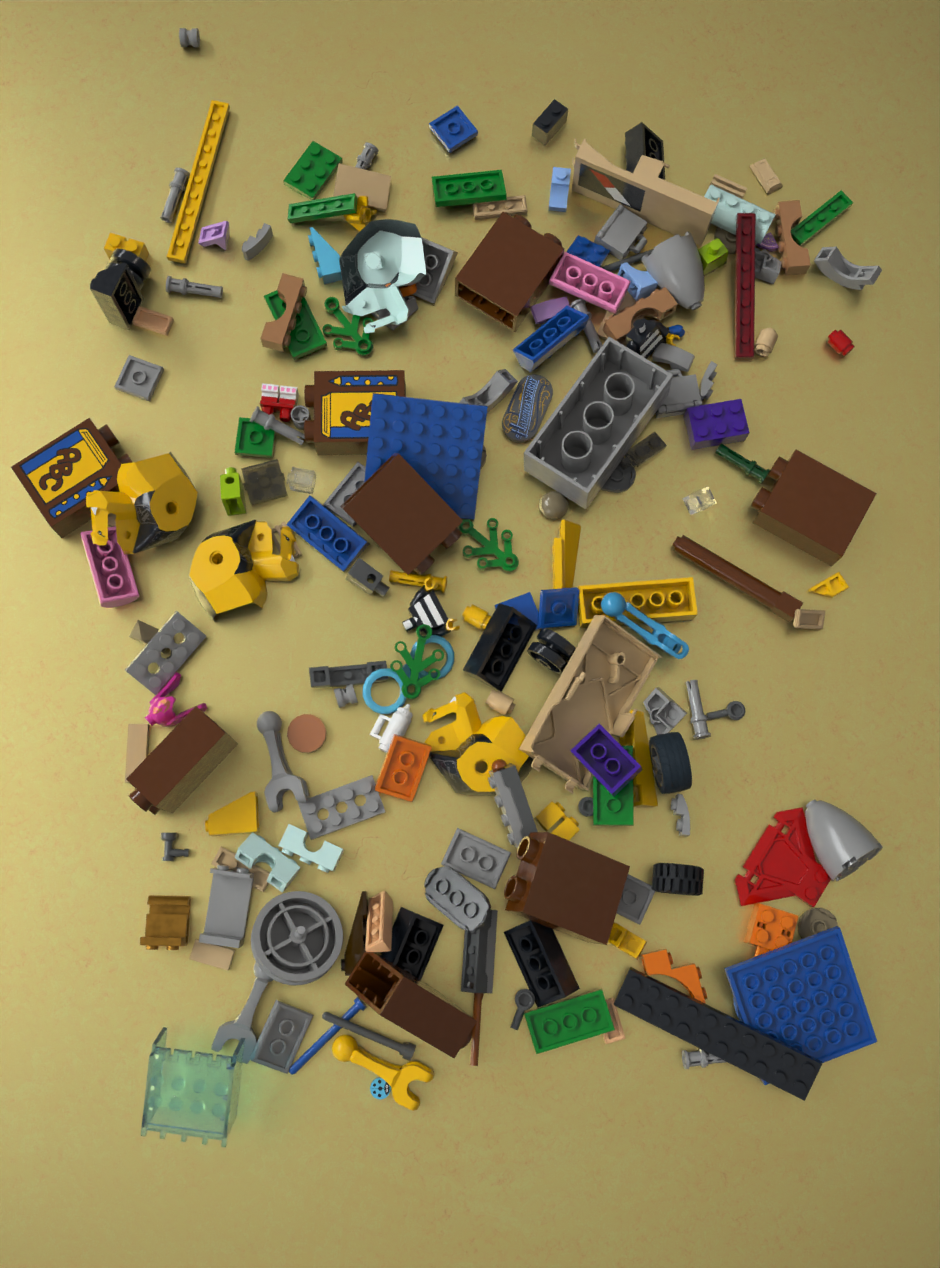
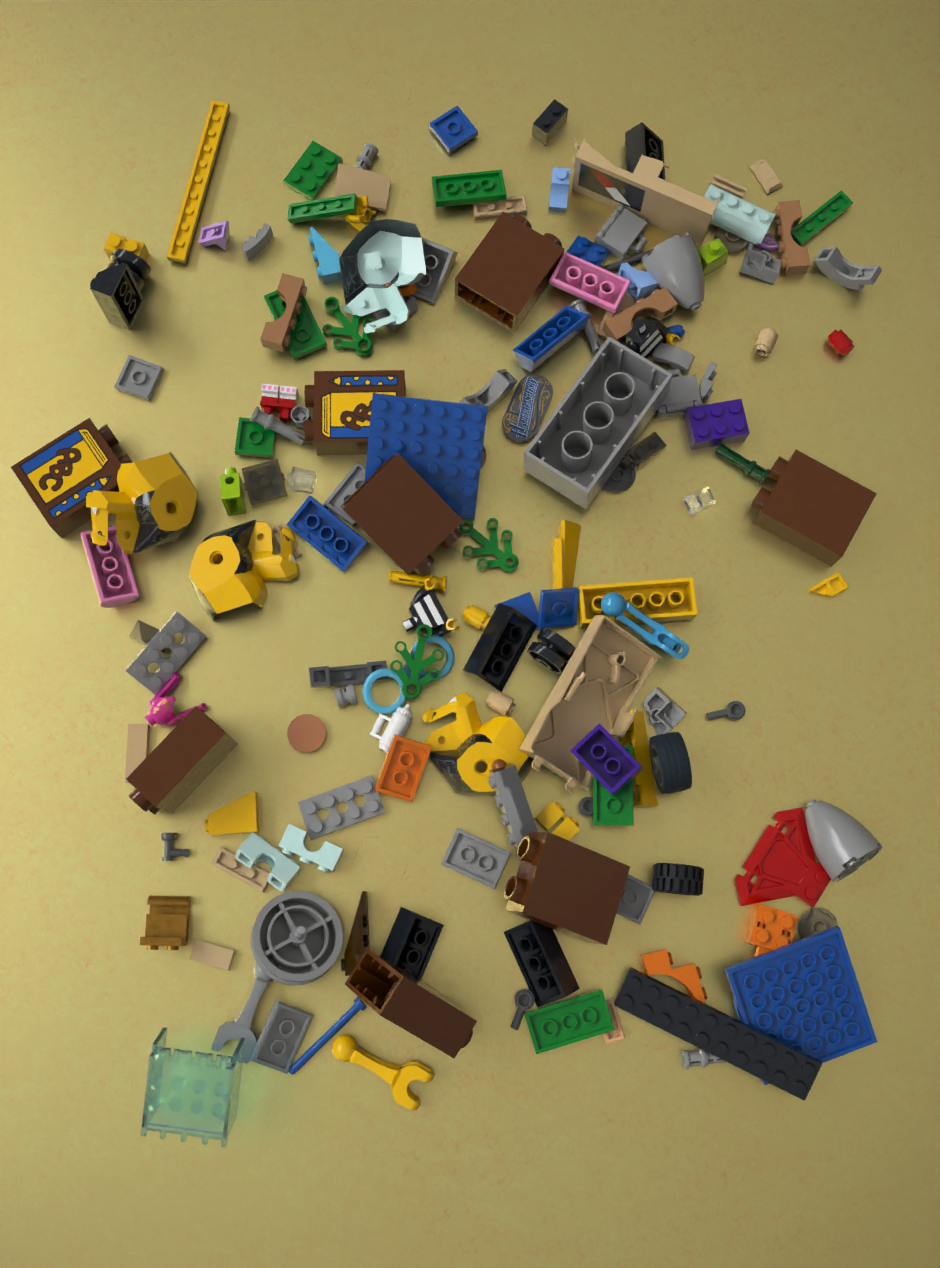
light nougat tile [132,306,174,336] -> none
light grey pin [160,168,190,223] -> none
light grey pin [166,276,223,298] -> none
light grey wheel [179,28,200,47] -> none
light grey panel [199,865,254,948] -> none
light grey piece [257,711,310,813] -> none
dark grey piece [322,1012,416,1061] -> none
dark grey torso [345,558,390,597] -> none
light nougat slope [365,891,393,952] -> none
medium azure tile [370,1077,391,1099] -> none
tile [424,867,491,931] -> none
piece [461,904,498,1066] -> none
lavender slope [530,297,570,324] -> none
dark tan hair [538,491,568,520] -> none
yellow slope [608,922,647,960] -> none
light grey slope [671,794,690,837] -> none
reddish brown brick [672,535,803,623] -> none
light grey pin [685,680,711,740] -> none
dark red tile [735,213,756,359] -> none
tan tile [793,609,825,629] -> none

